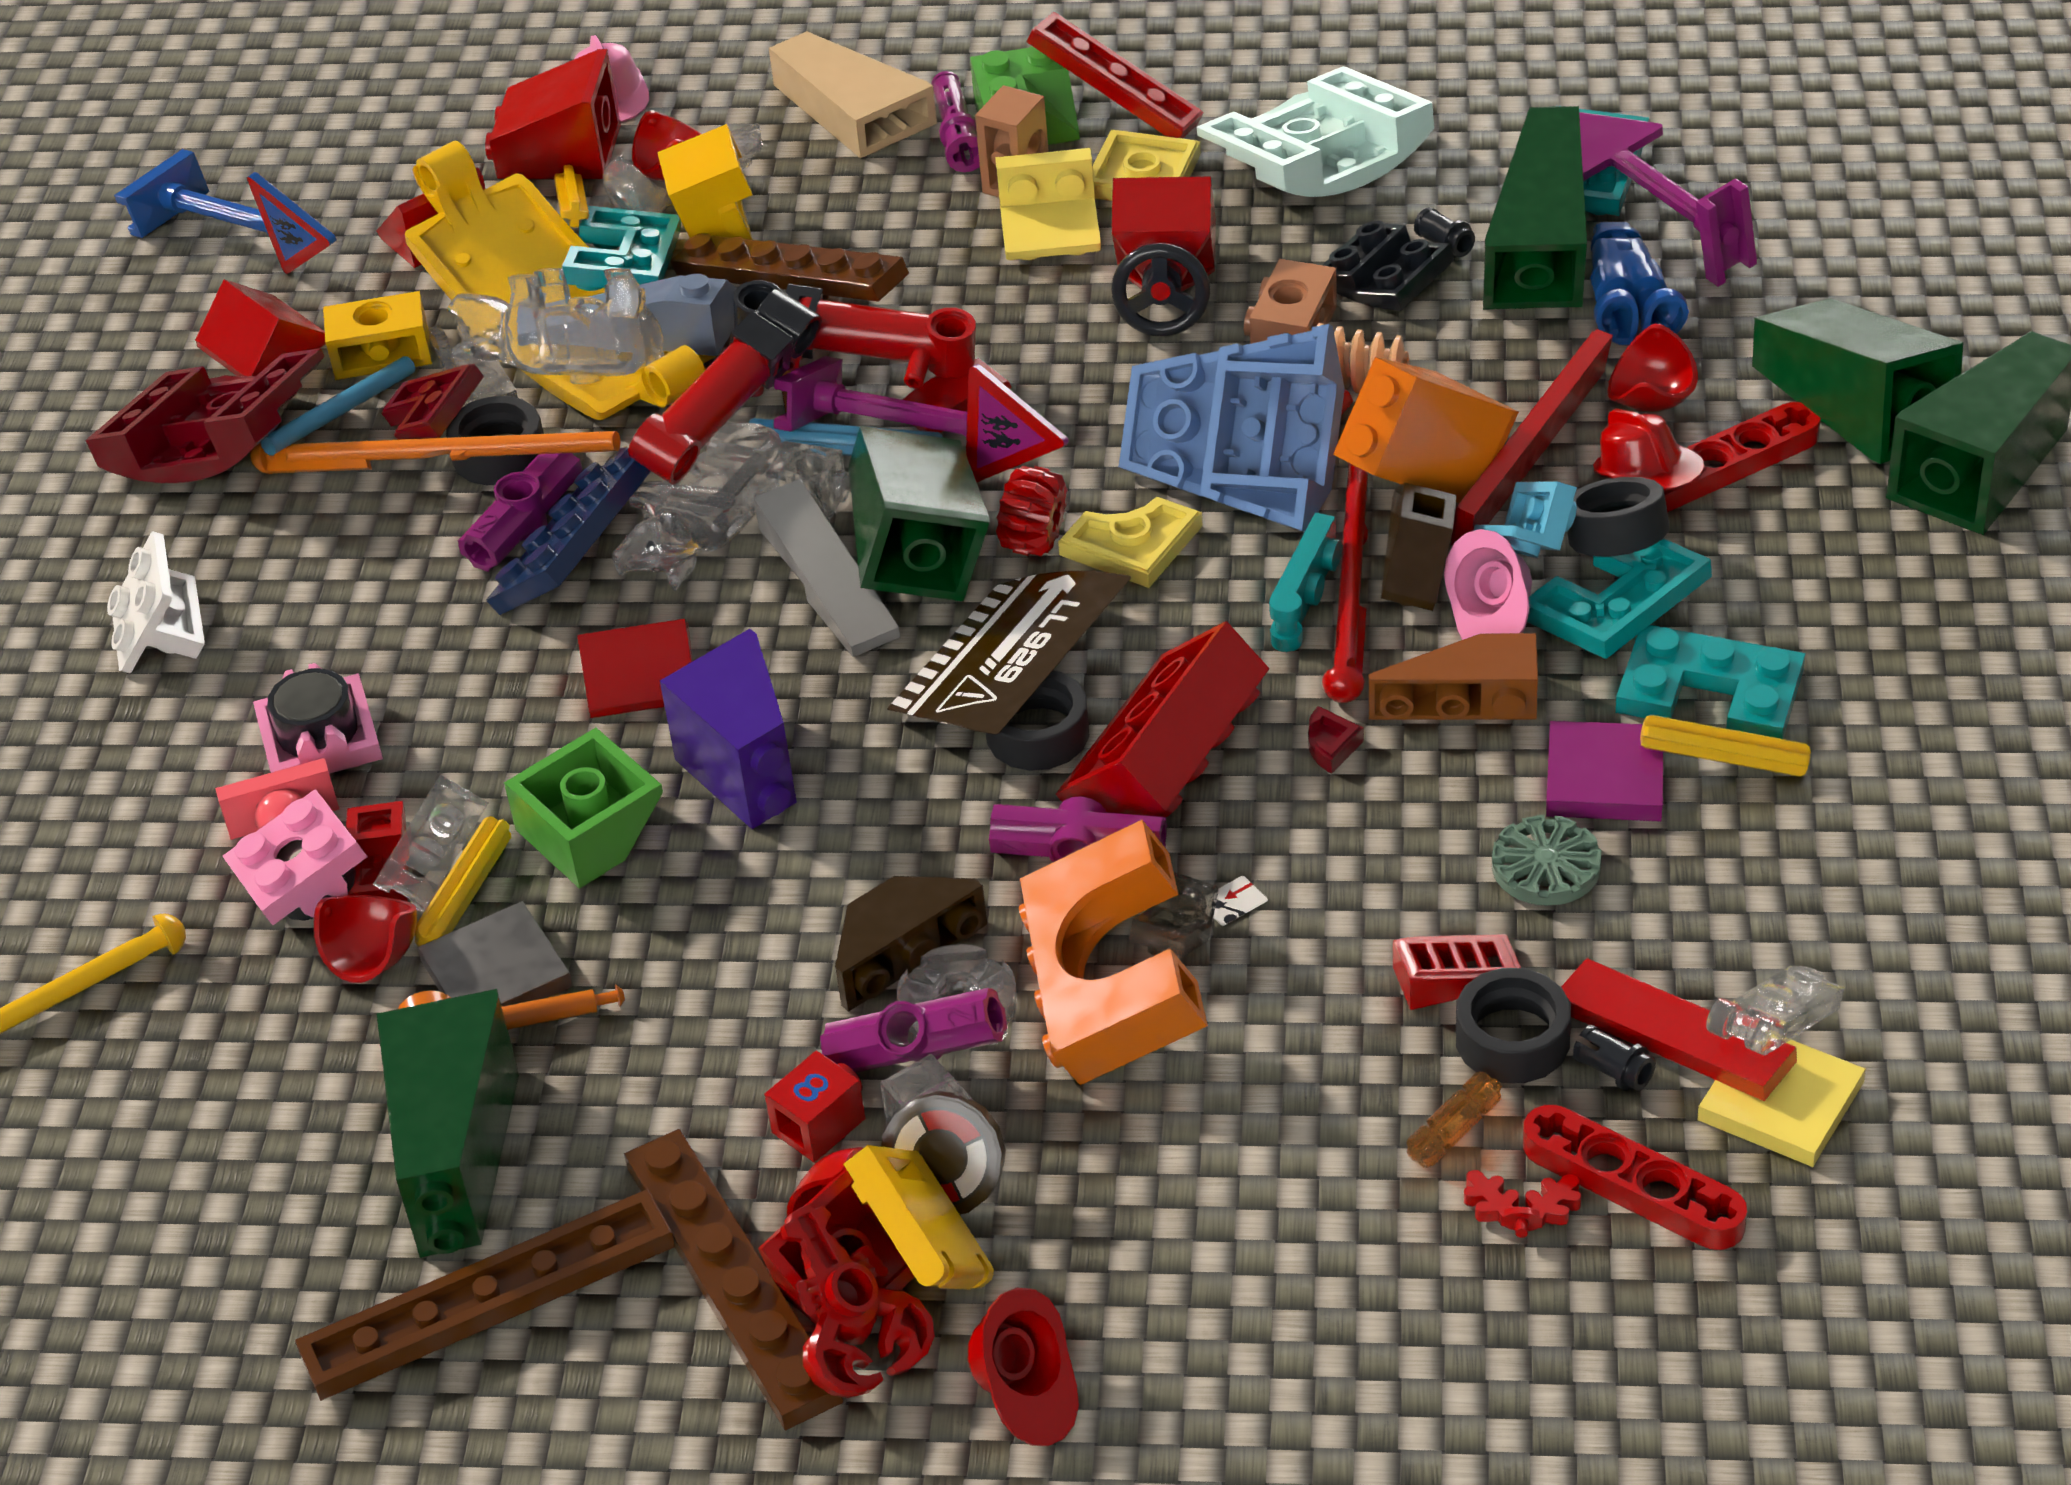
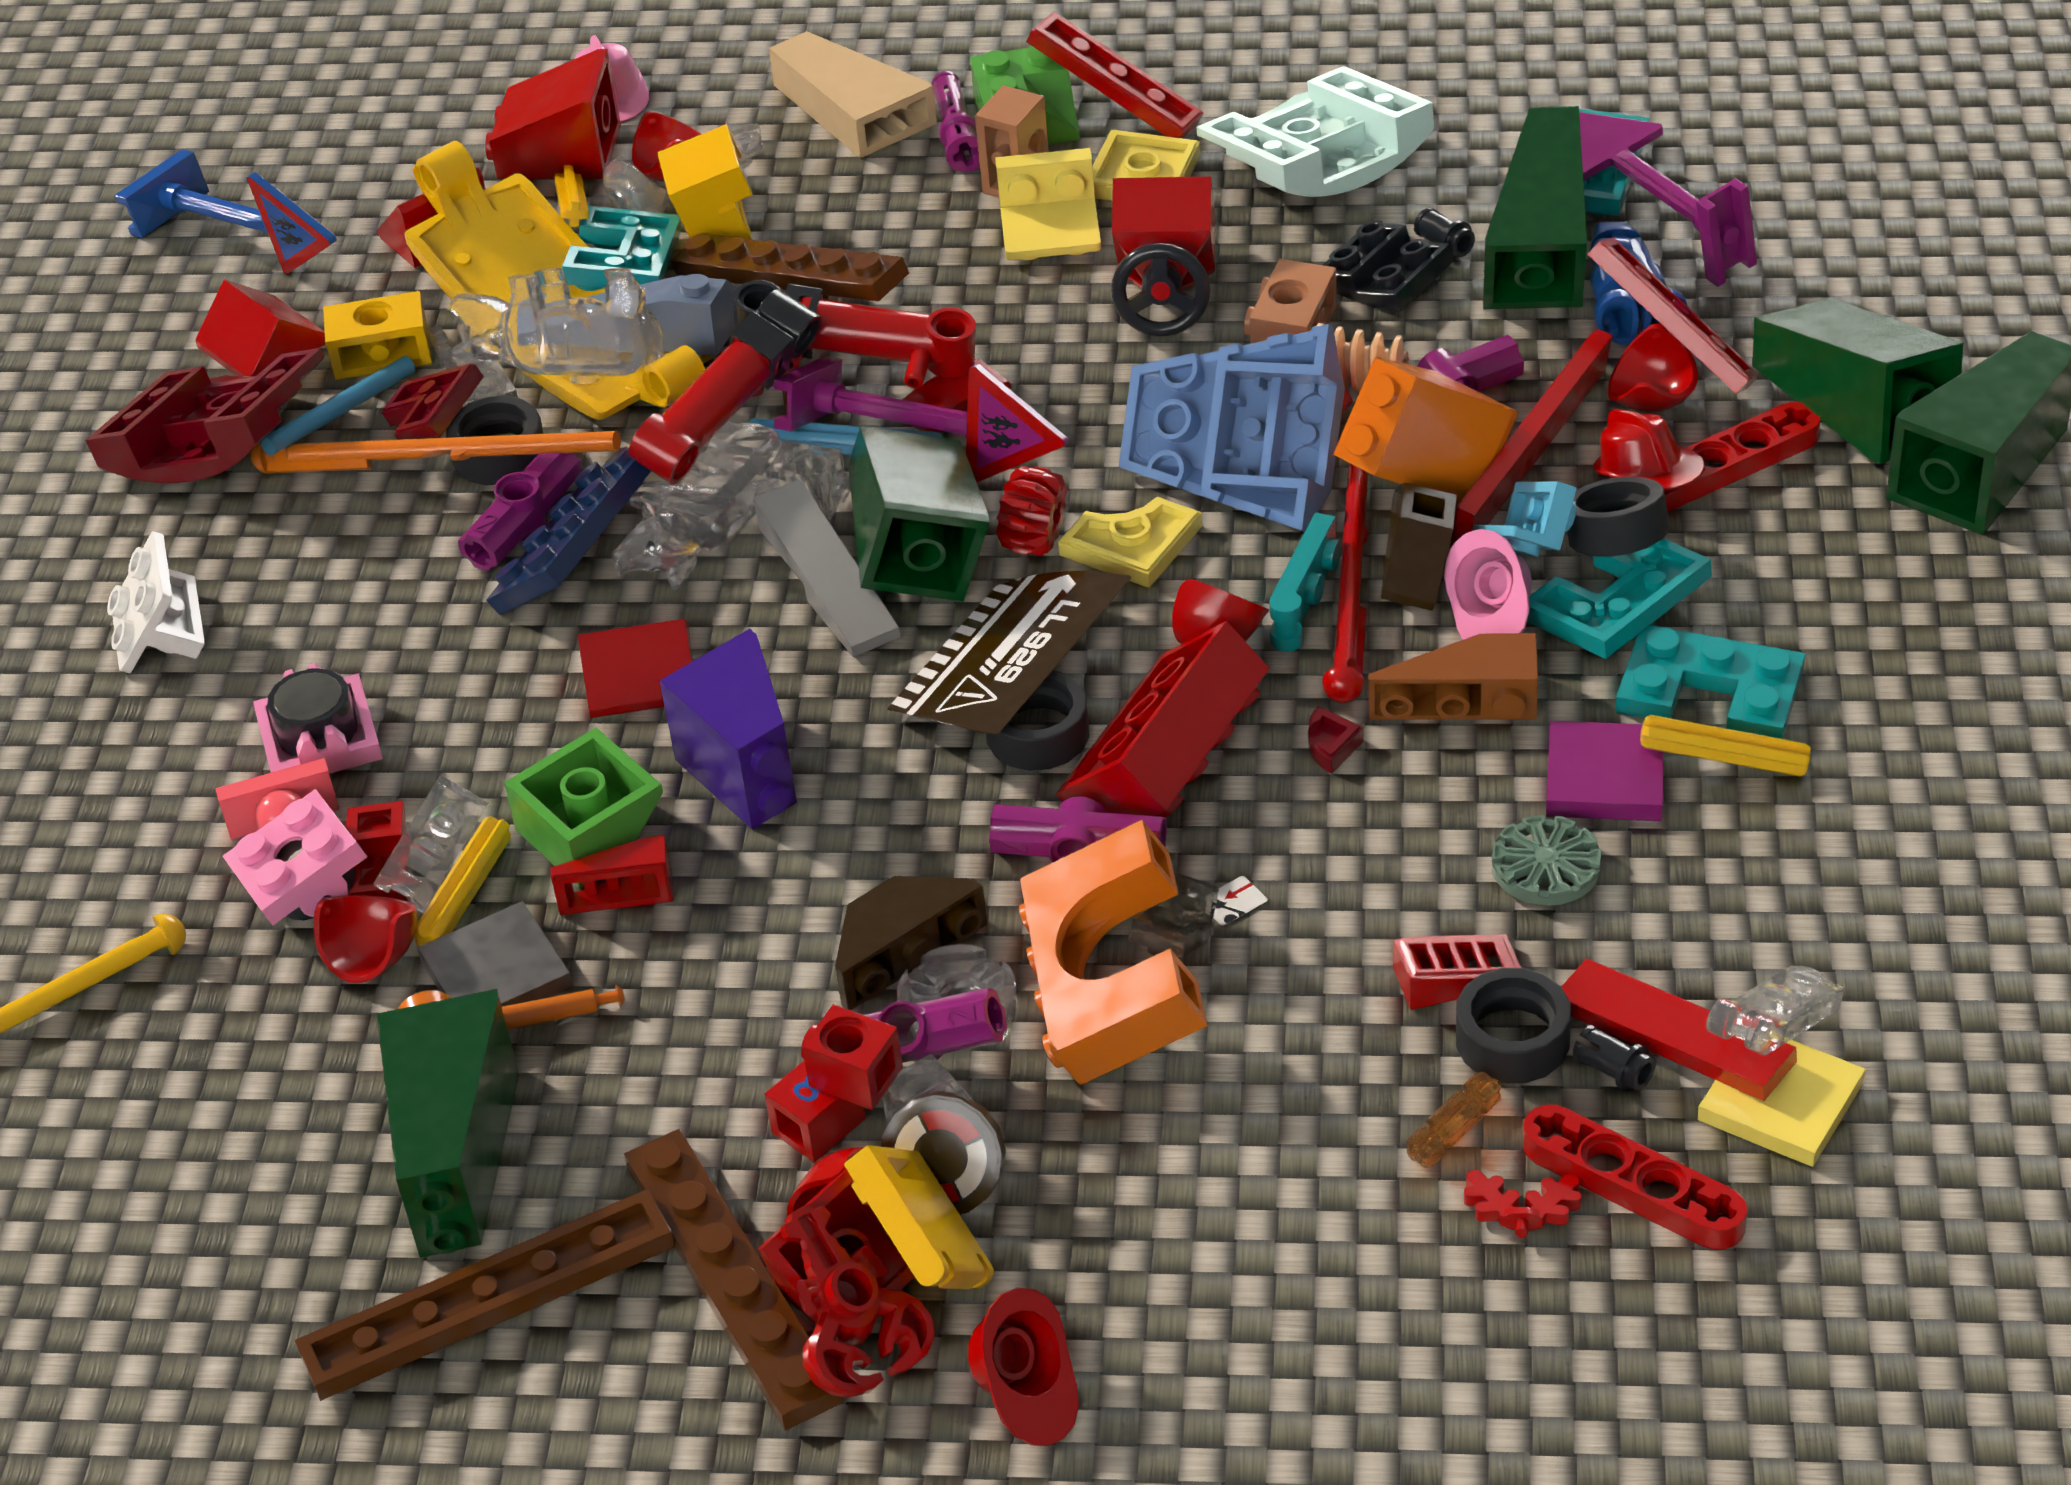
none -> red slope [550,834,673,915]
none -> red brick [801,1004,903,1110]
none -> red helmet [1172,579,1269,644]
none -> magenta piece [1417,335,1524,392]
none -> tile [1587,238,1759,394]

